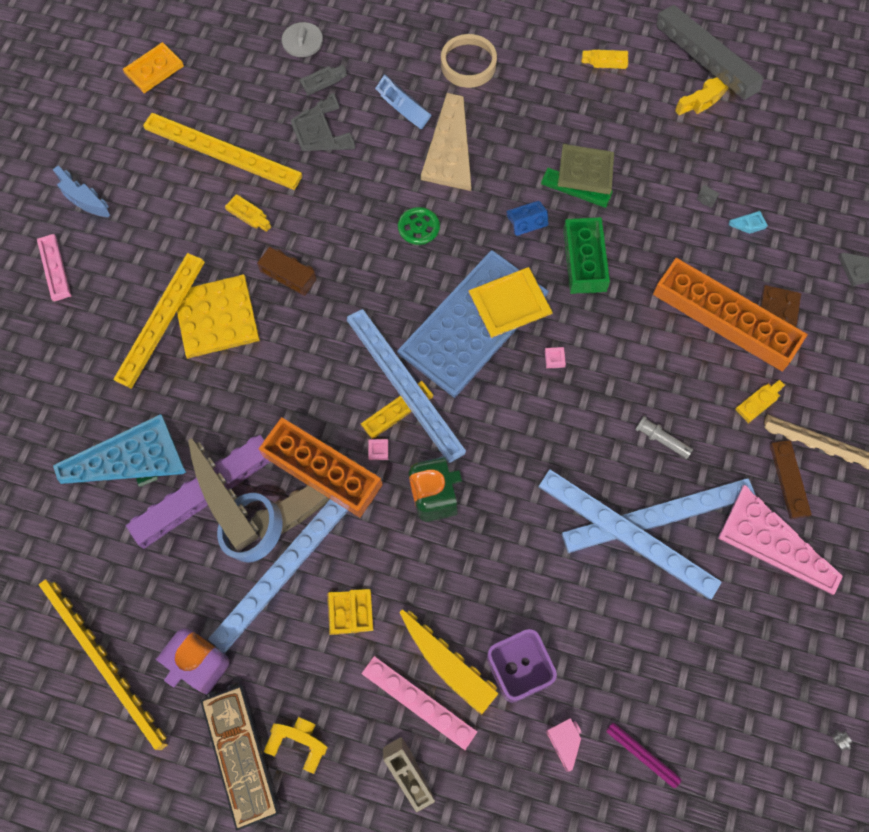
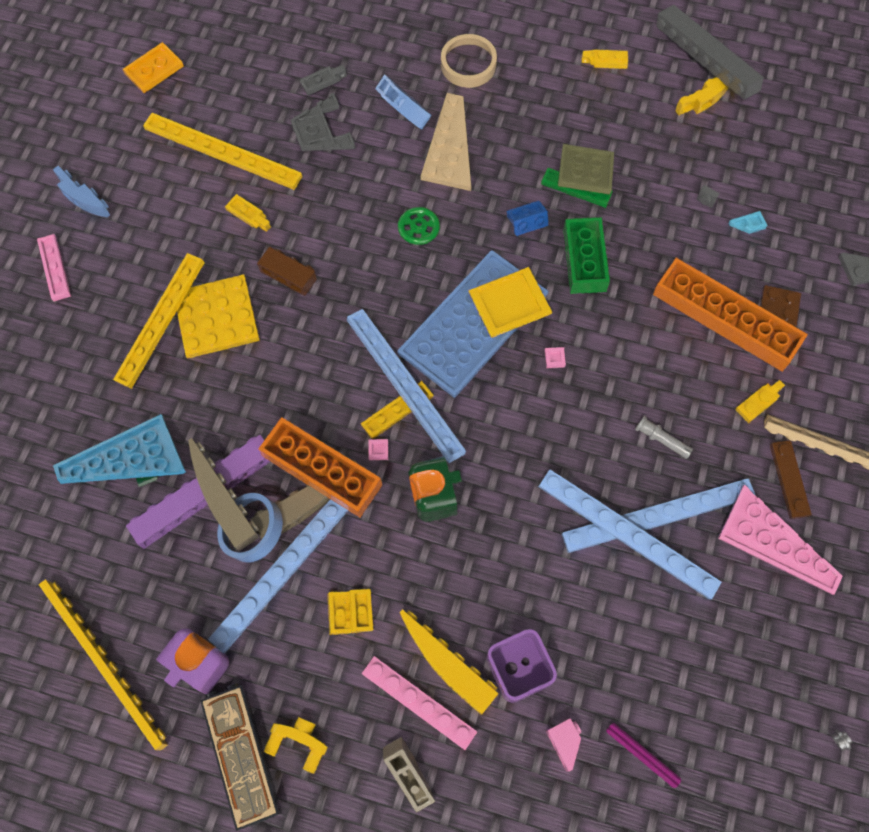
light grey shield [282,22,323,57] -> none

